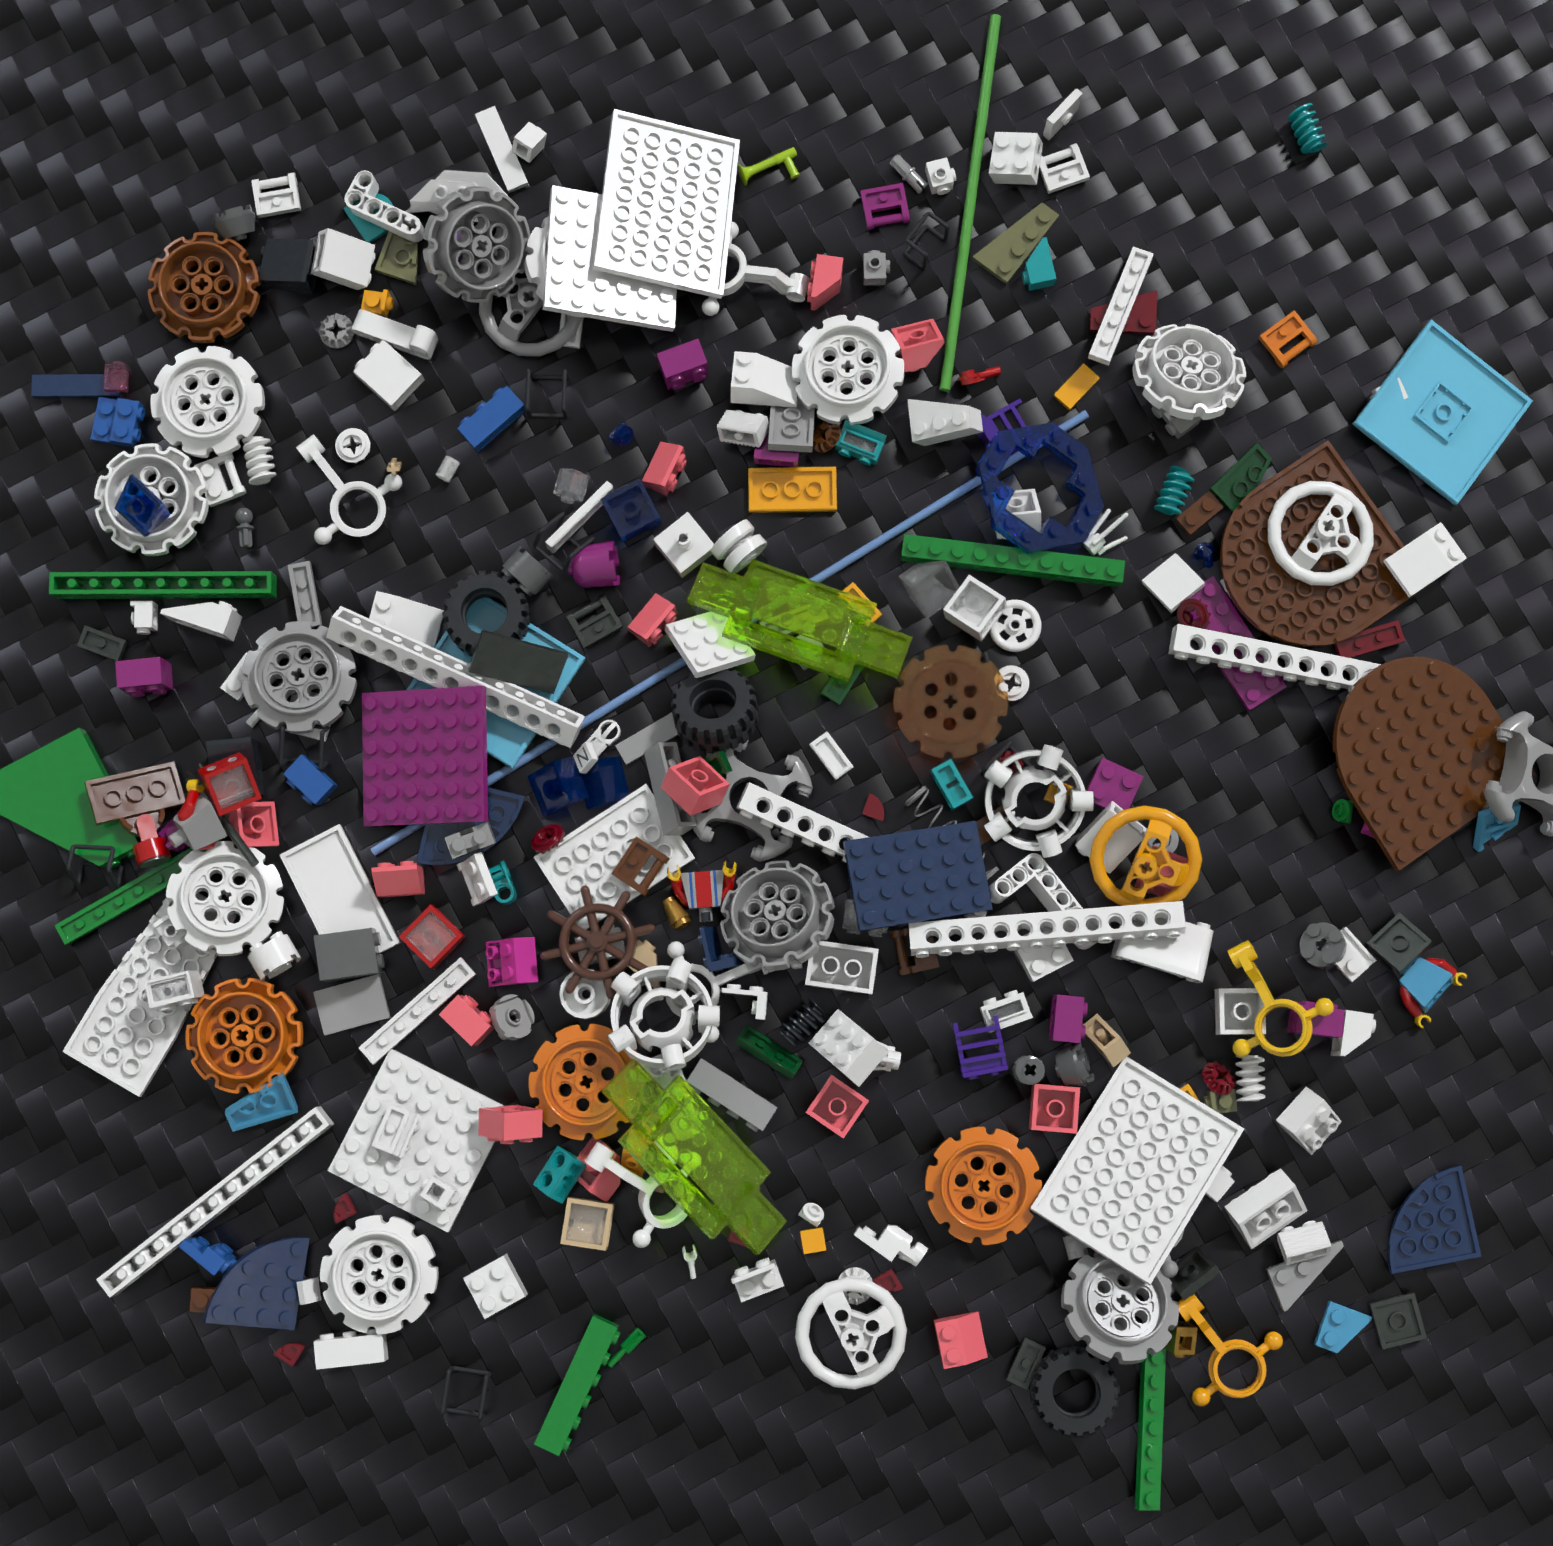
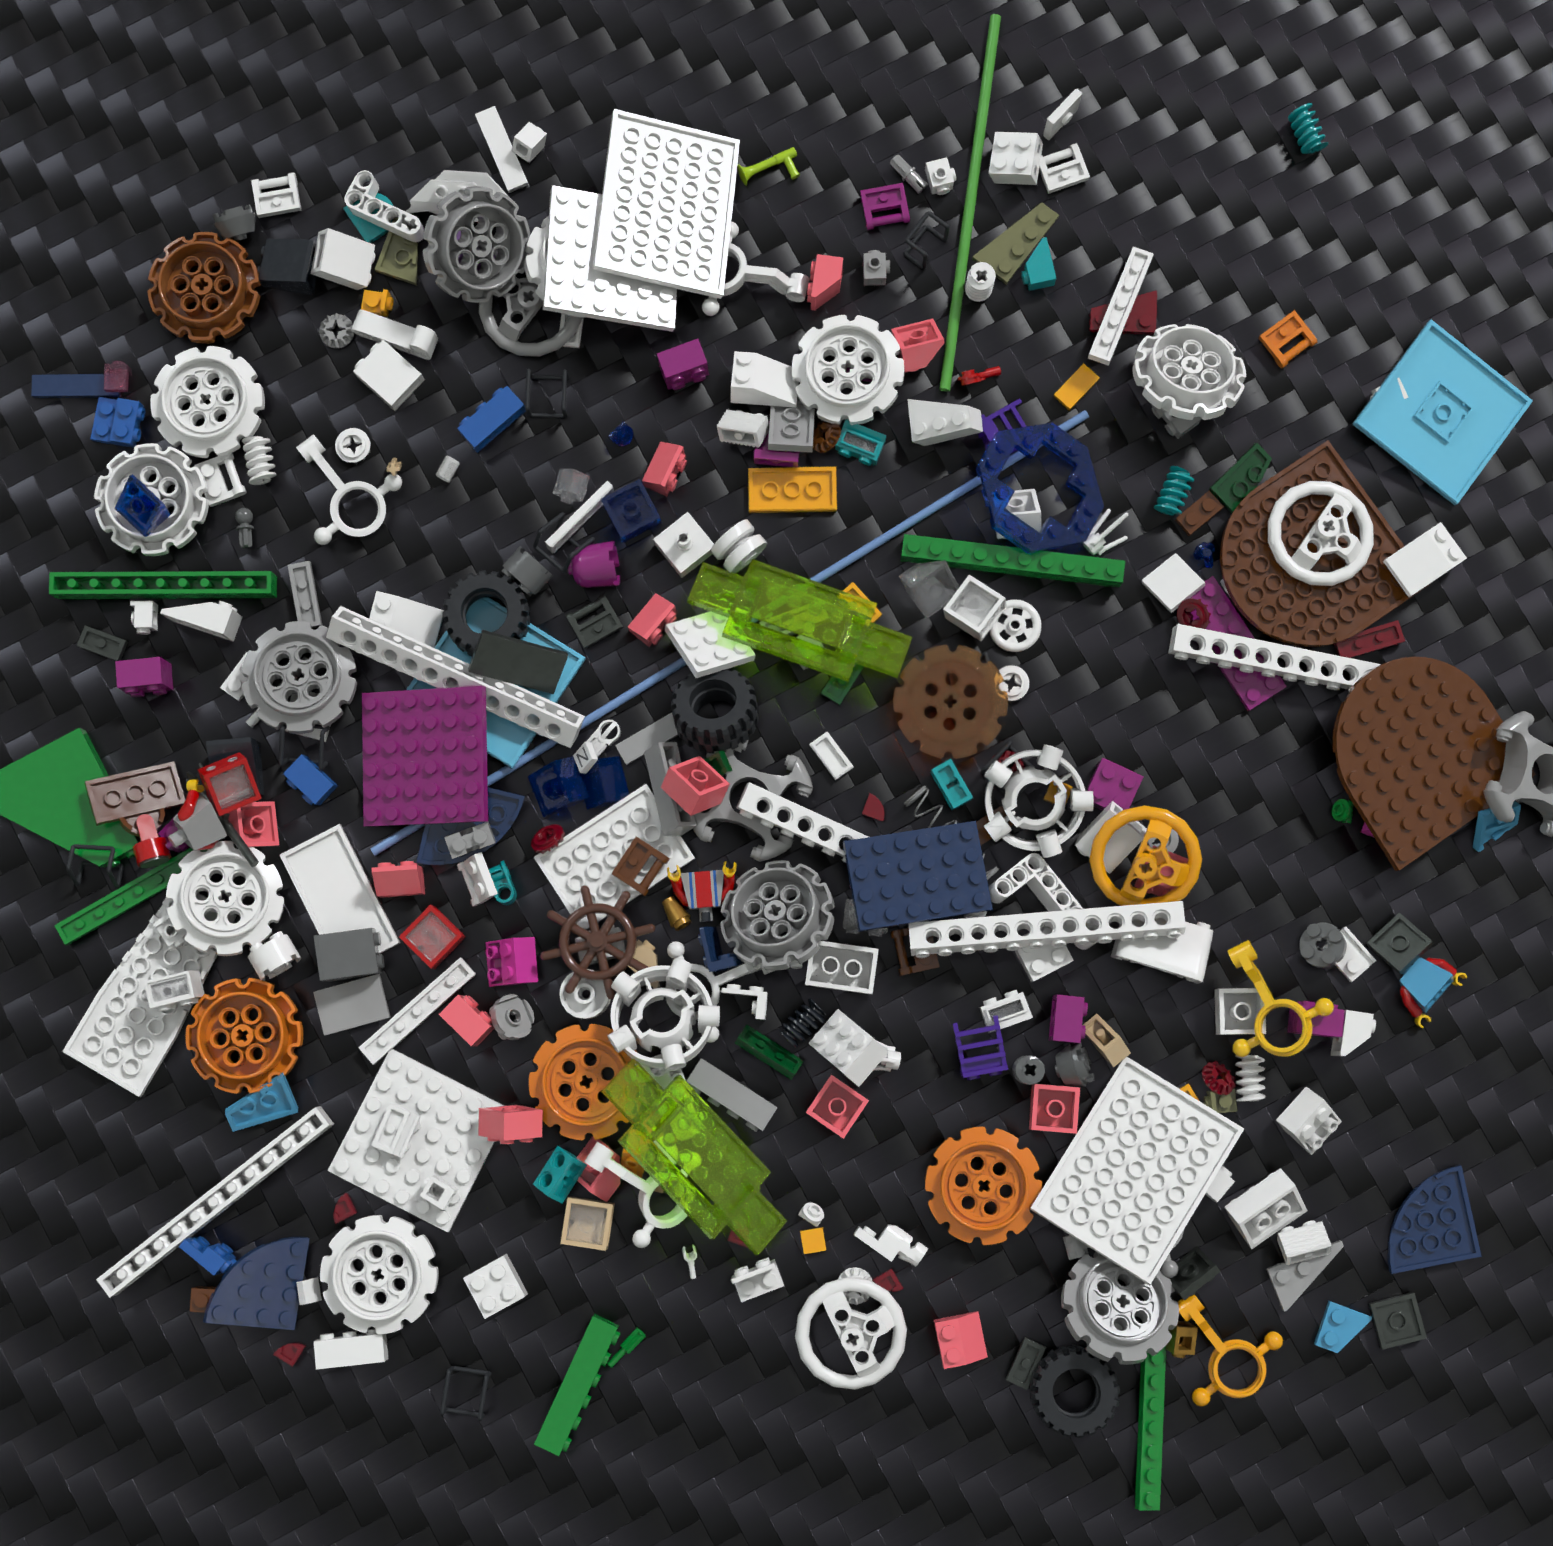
none -> white piece [965,262,996,302]

